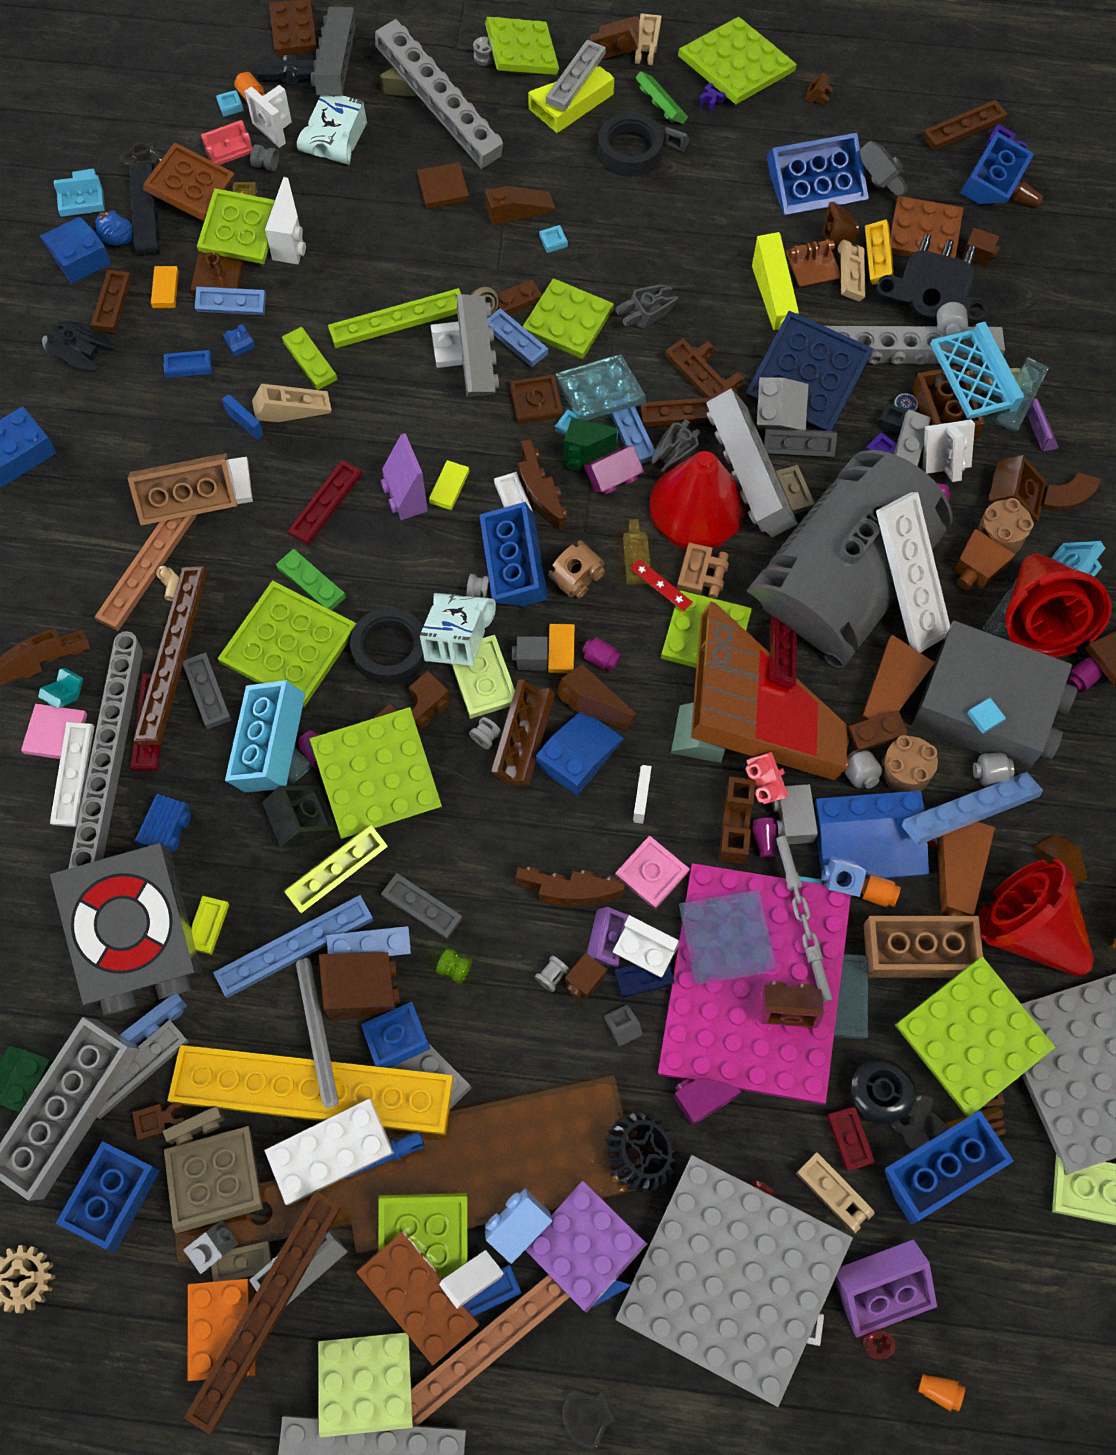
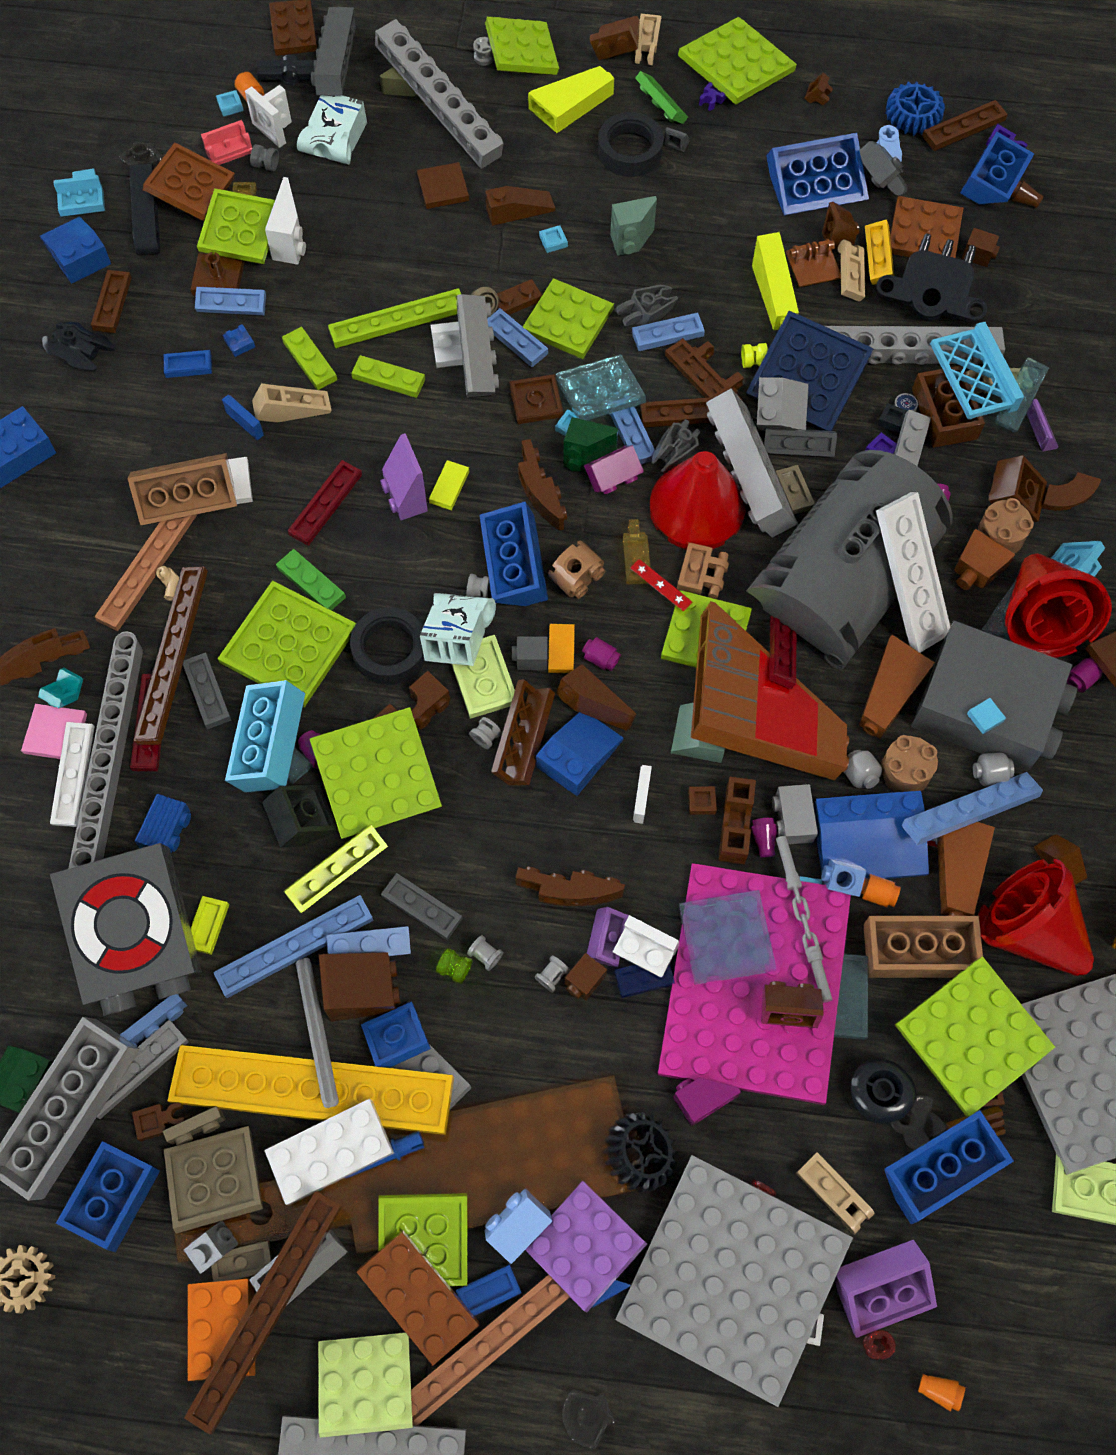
blue hair [95,210,133,247] -> none
light orange tile [151,266,179,308] -> none
white tile [439,1250,504,1309] -> none
white tile [494,472,532,511] -> none
light grey plate [546,40,606,111] -> none
dark grey slope [603,1004,642,1046] -> none
bright pink tile [615,836,690,909] -> none
coral hips [746,752,789,804] -> none
dark red plate [827,1107,875,1172] -> none
reddish brown plate [848,710,908,752] -> none
white bracket [922,420,975,482] -> none
light grey head [936,302,968,336] -> none
none -> lime plate [351,355,425,398]
none -> light grey bush [467,935,503,971]
none -> sand green slope [610,196,657,256]
none -> medium blue plate [632,313,705,351]
none -> reddish brown plate [688,786,717,815]
none -> neon yellow wheel [741,343,768,368]
none -> light blue piece [876,125,902,161]
none -> blue gear [886,81,945,136]

